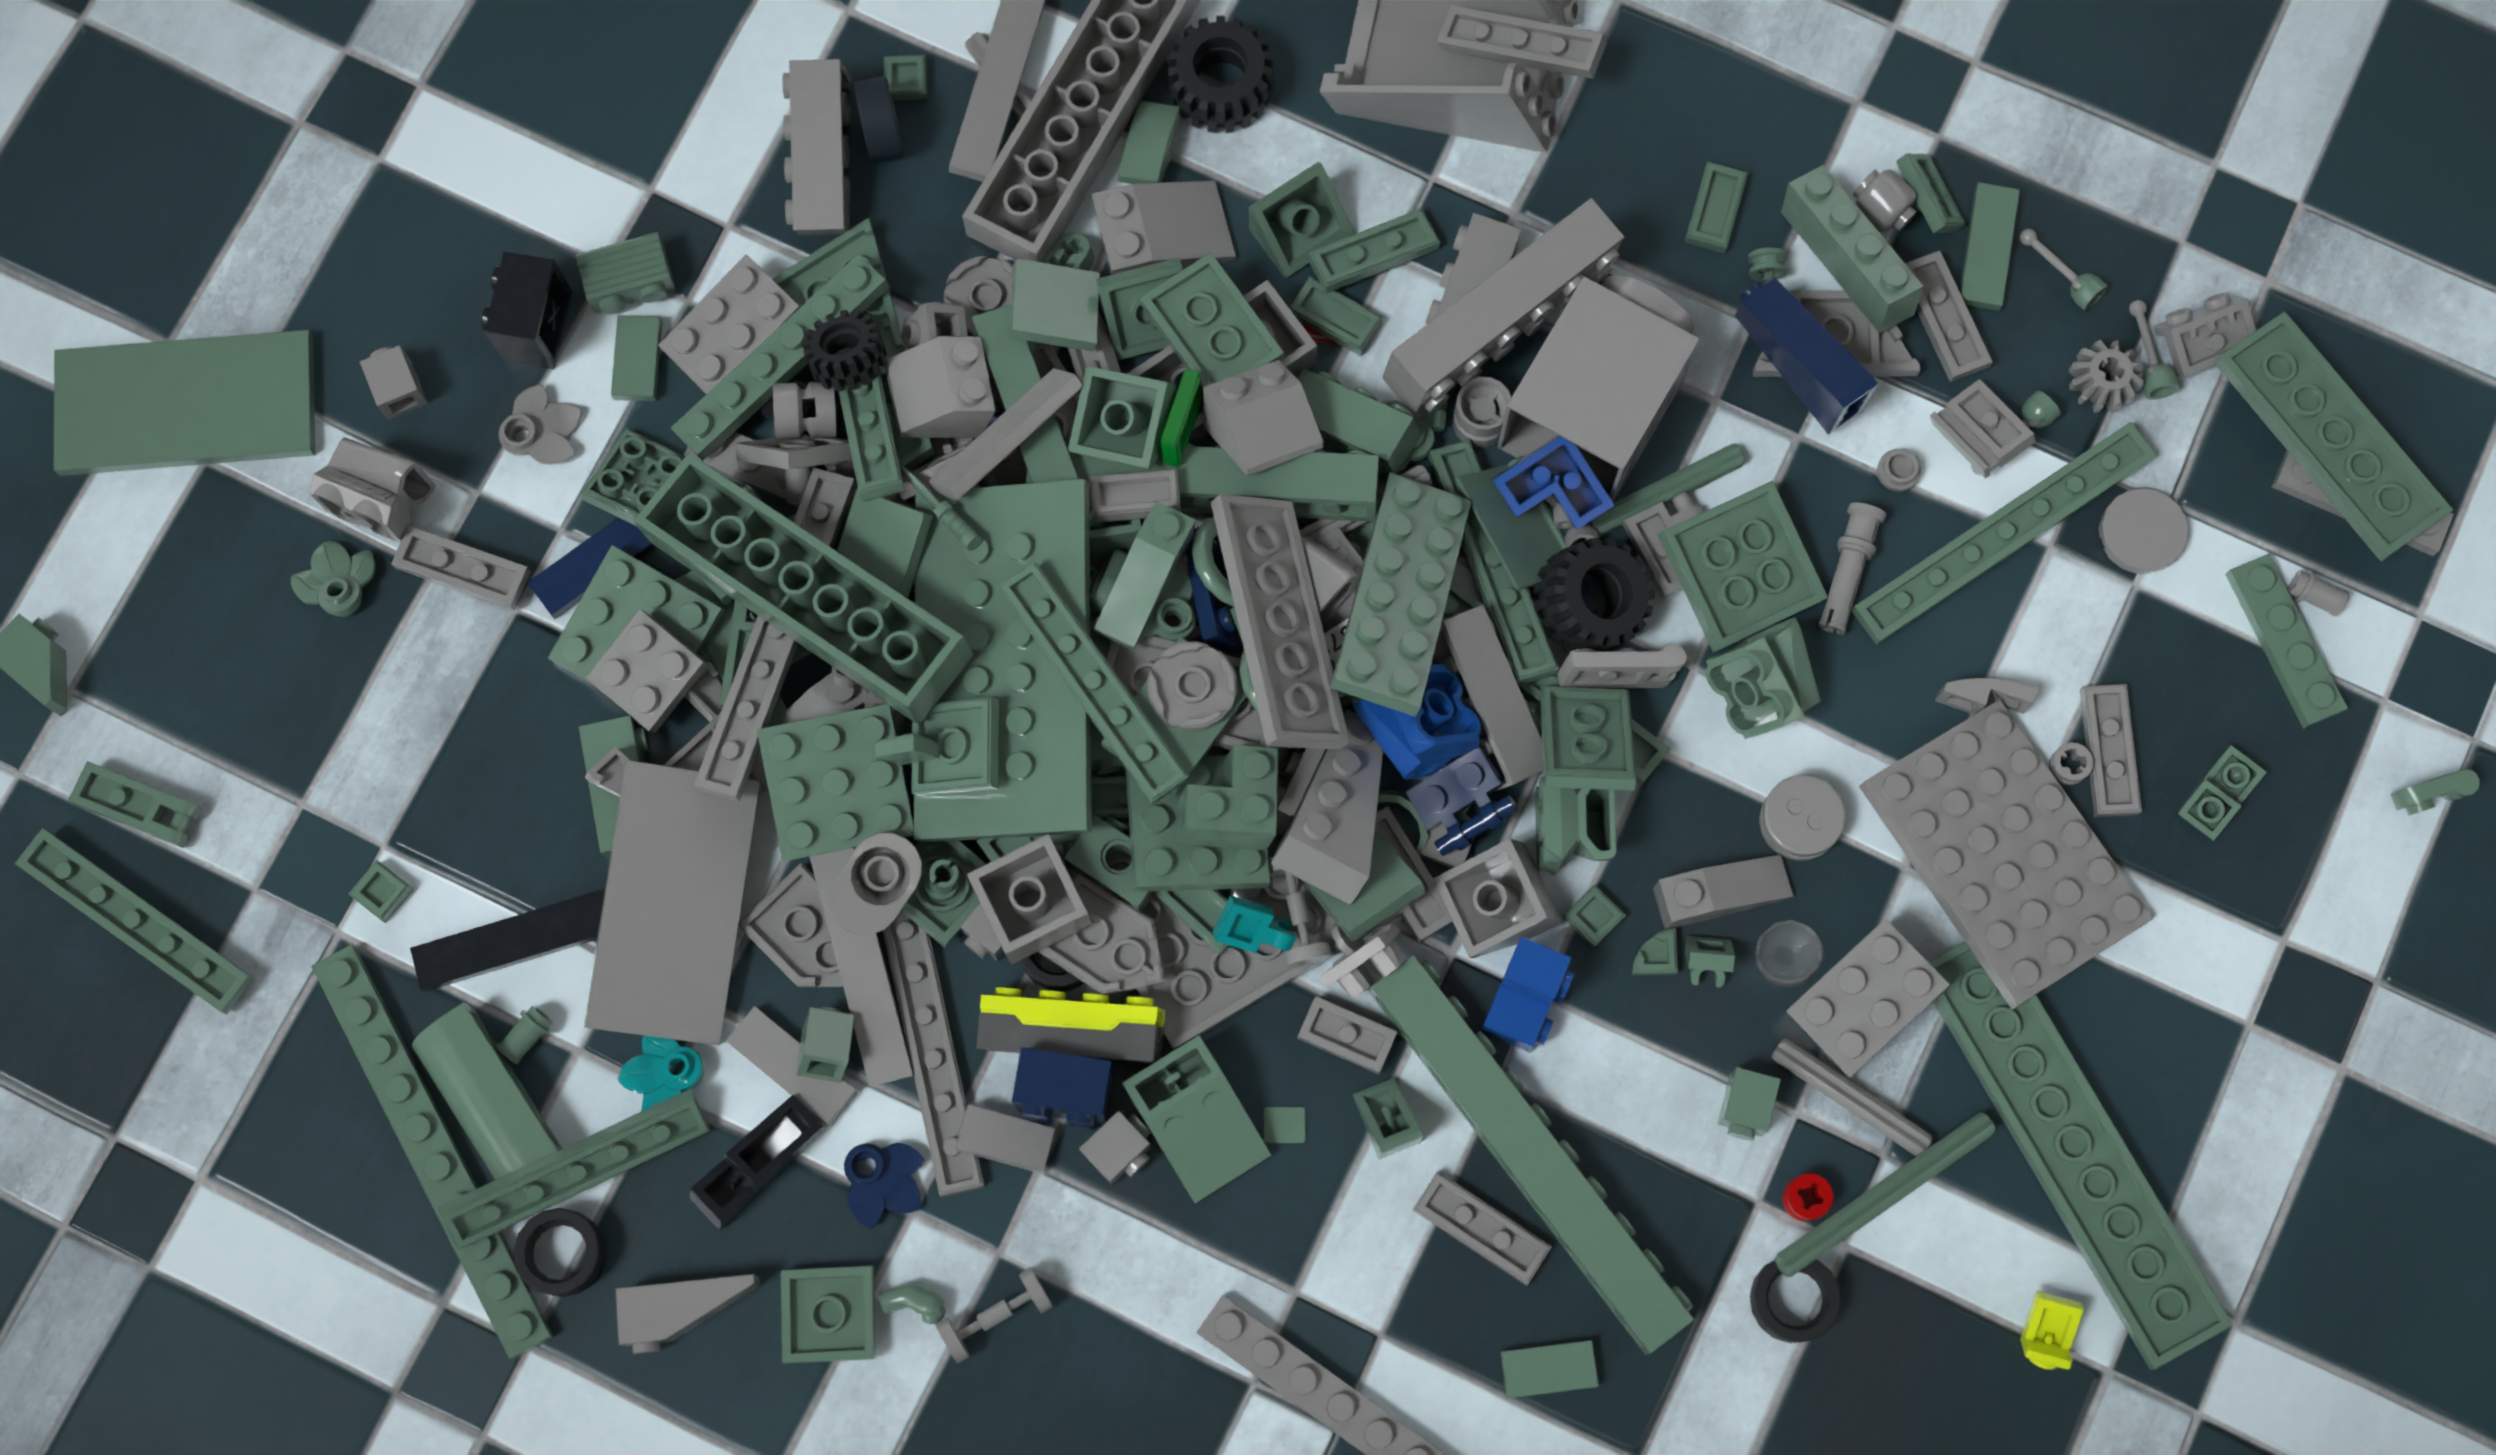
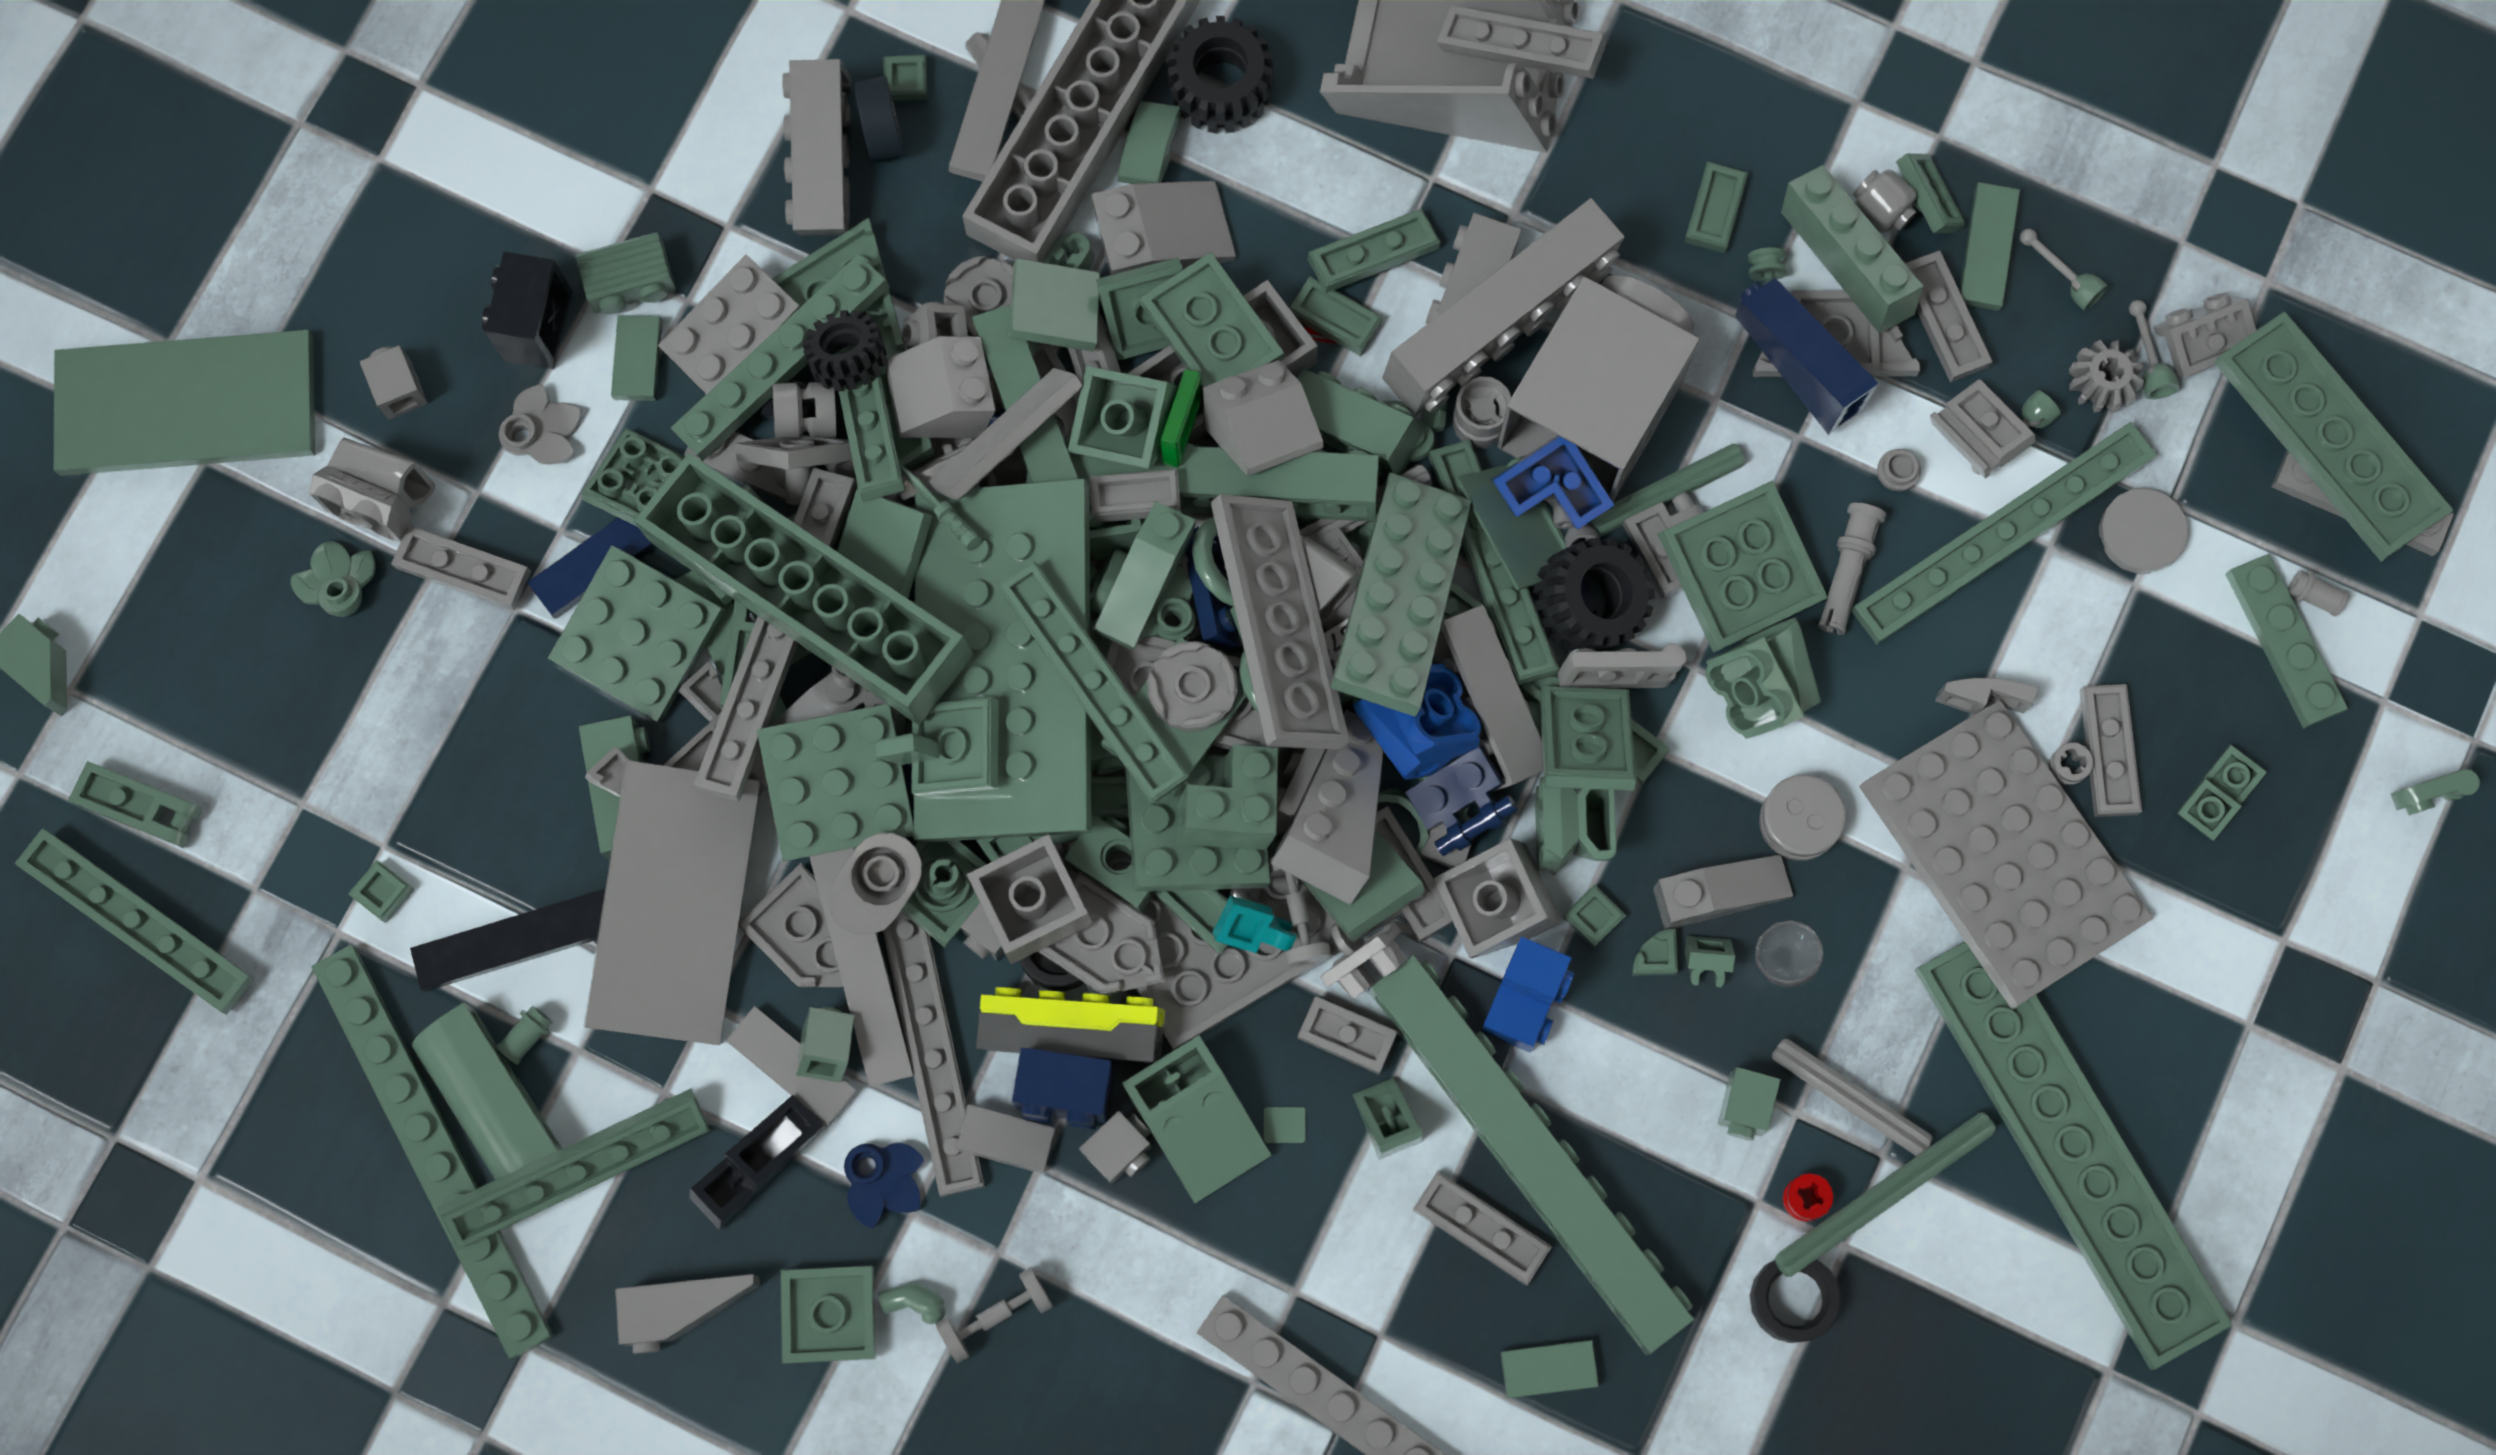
black tyre [513,1208,606,1297] -> none
light grey plate [586,609,709,733] -> none
teal plate [617,1036,704,1112] -> none
sand green slope [1249,162,1355,278] -> none
light grey brick [1786,918,1950,1079] -> none
neon yellow bracket [2020,1290,2084,1370] -> none

